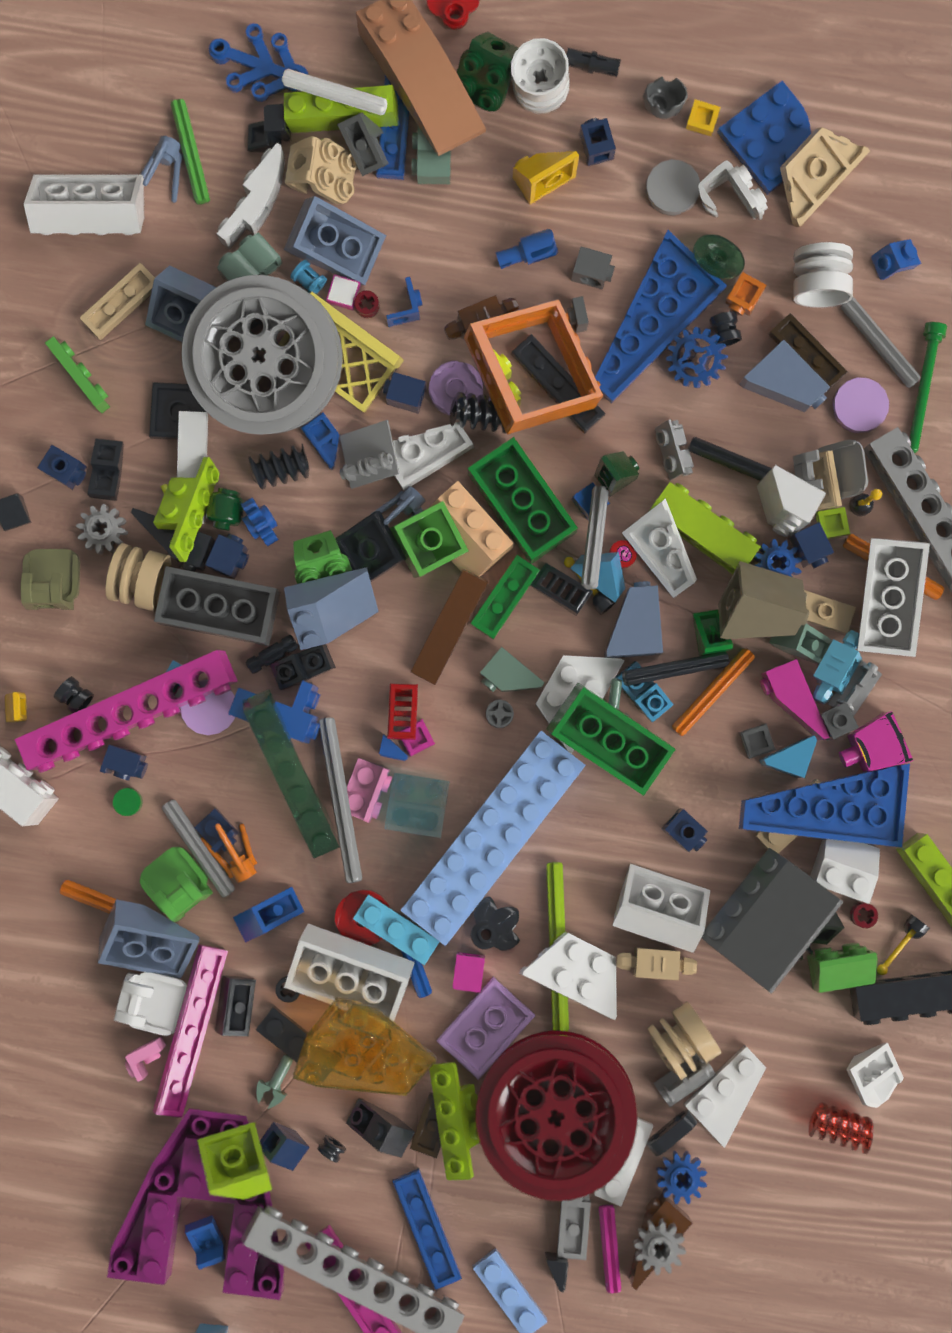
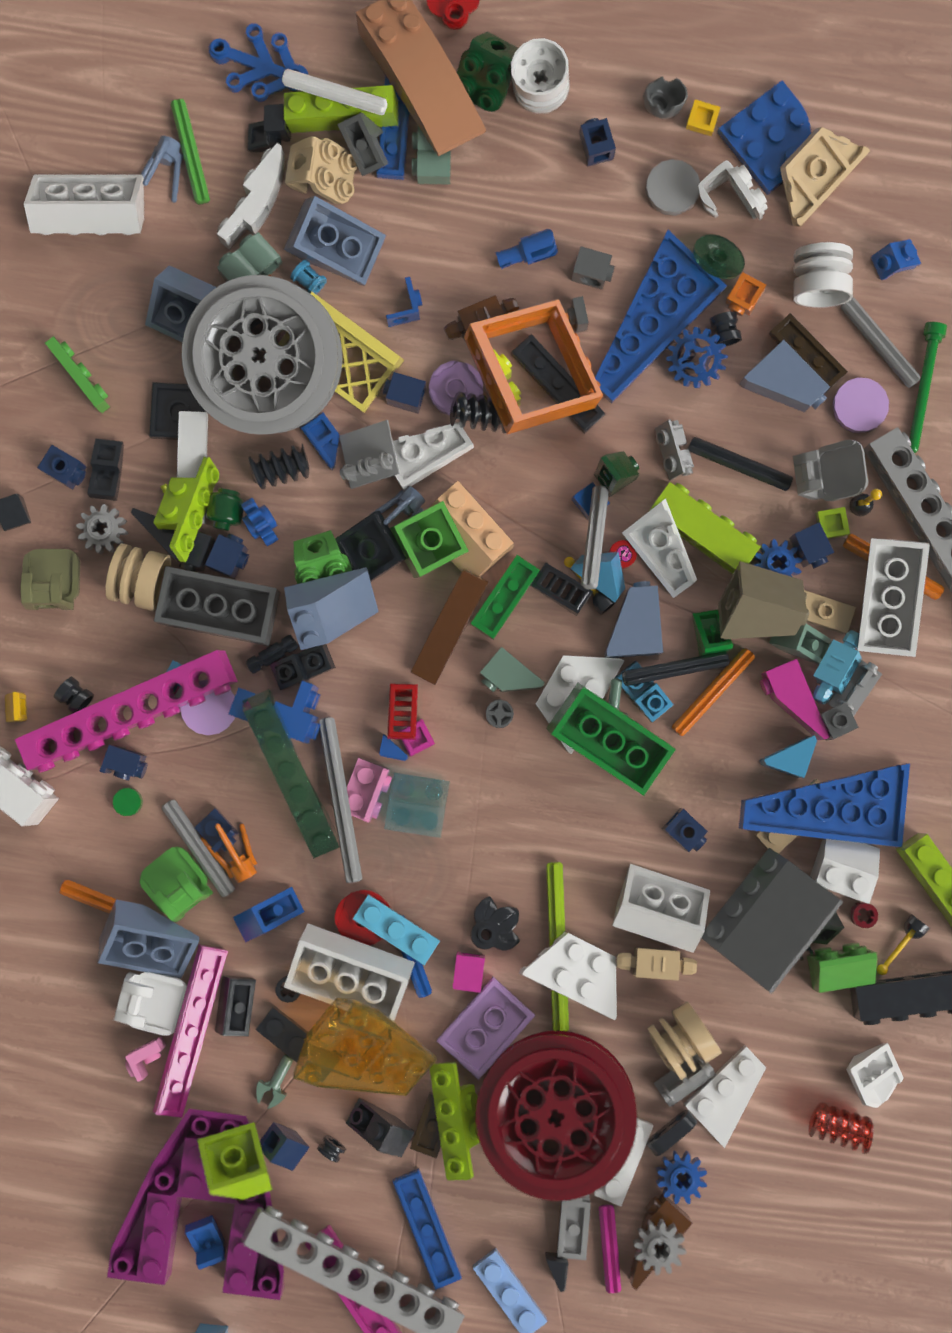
tan plate [80,263,155,340] -> none
white tile [326,275,361,310] -> none
dark red bush [354,290,380,318] -> none
light blue brick [401,731,586,946] -> none
green brick [468,437,578,564] -> none
yellow slope [513,151,579,204] -> none
black pin [566,47,621,77] -> none
dark grey tile [739,723,776,759] -> none
white slope [757,465,826,537] -> none
tan plate [813,451,842,511] -> none
dark pink torso [839,711,914,772] -> none

